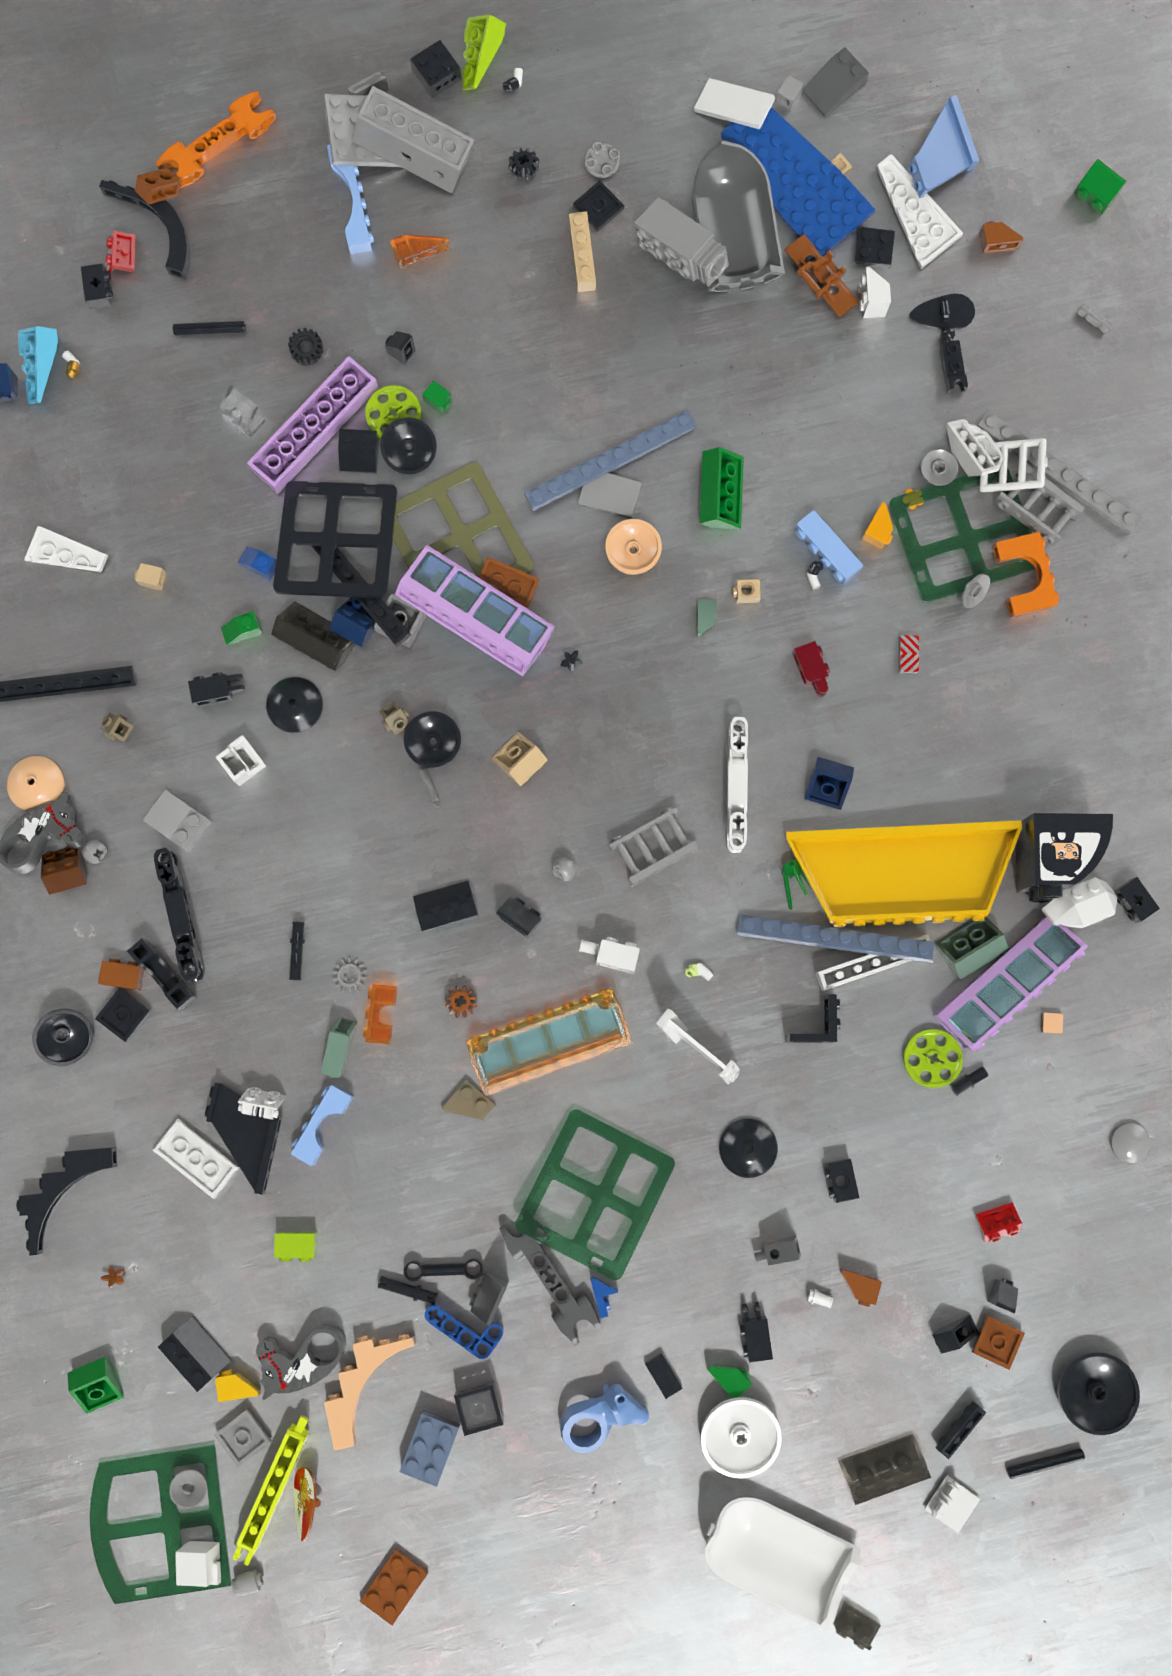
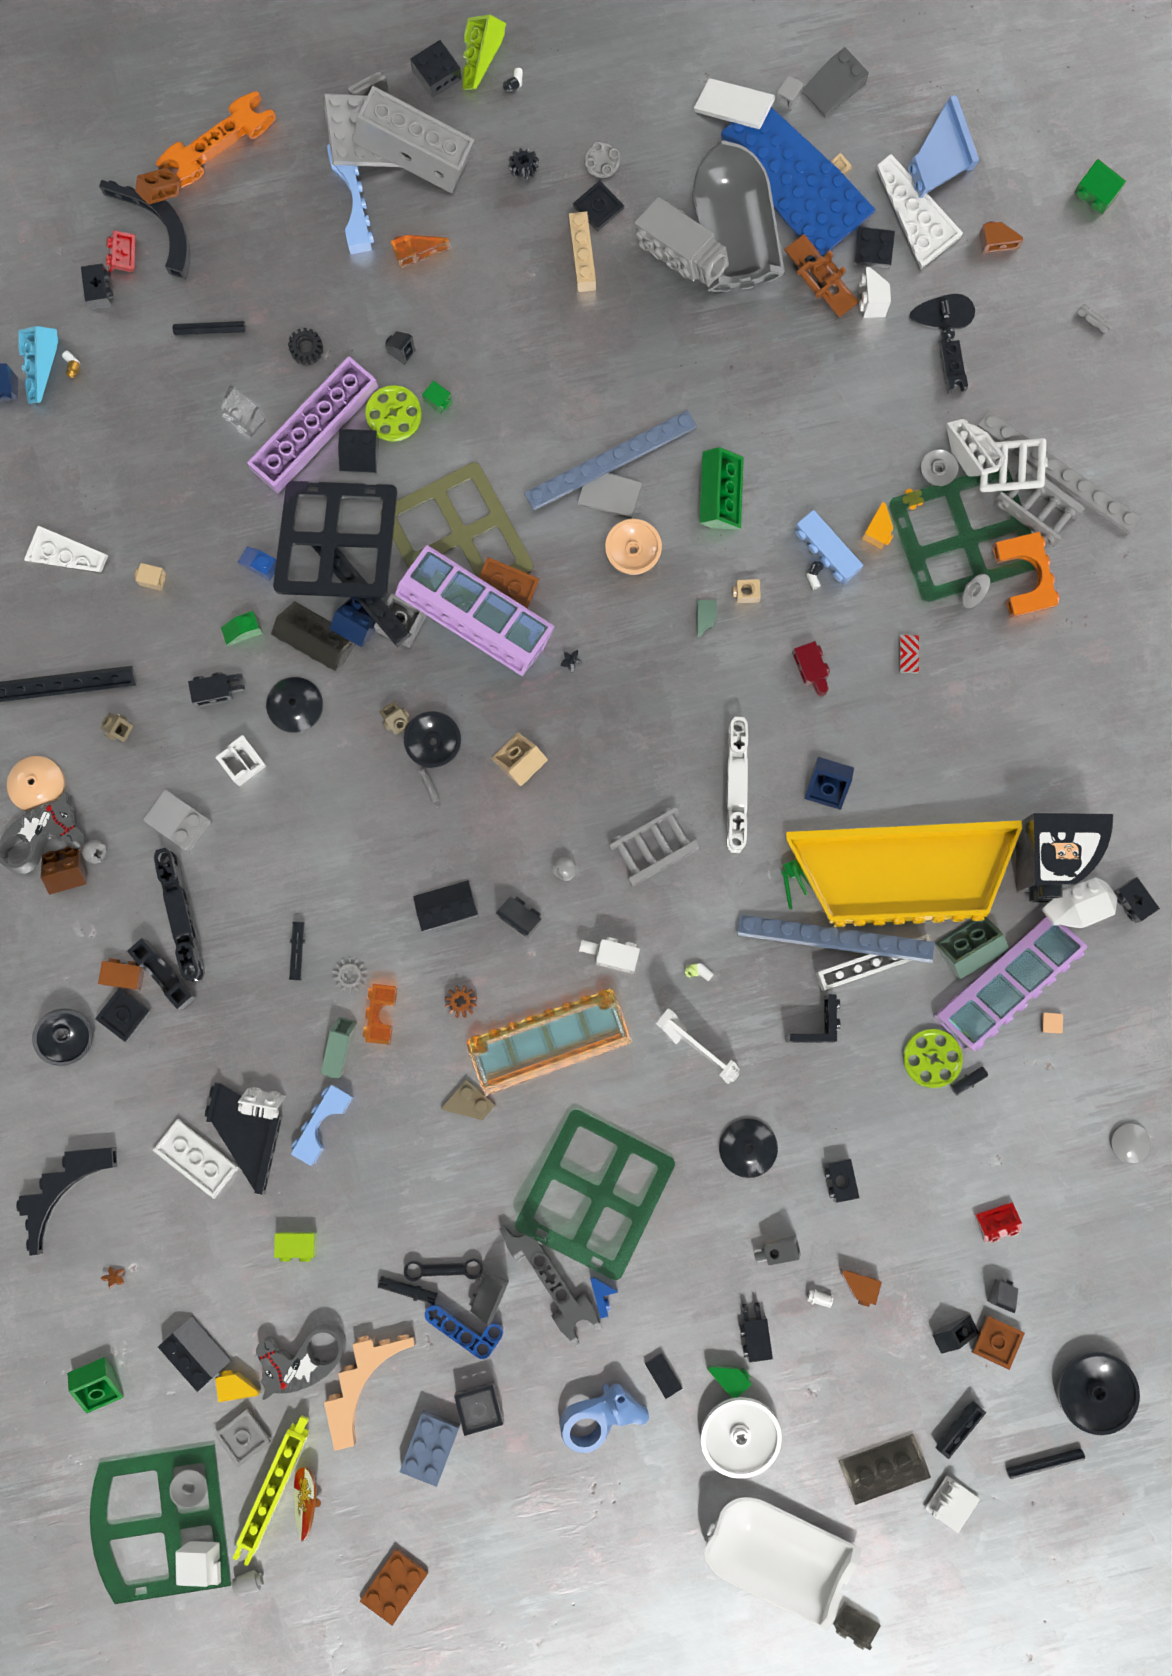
black dish [380,417,437,475] -> none

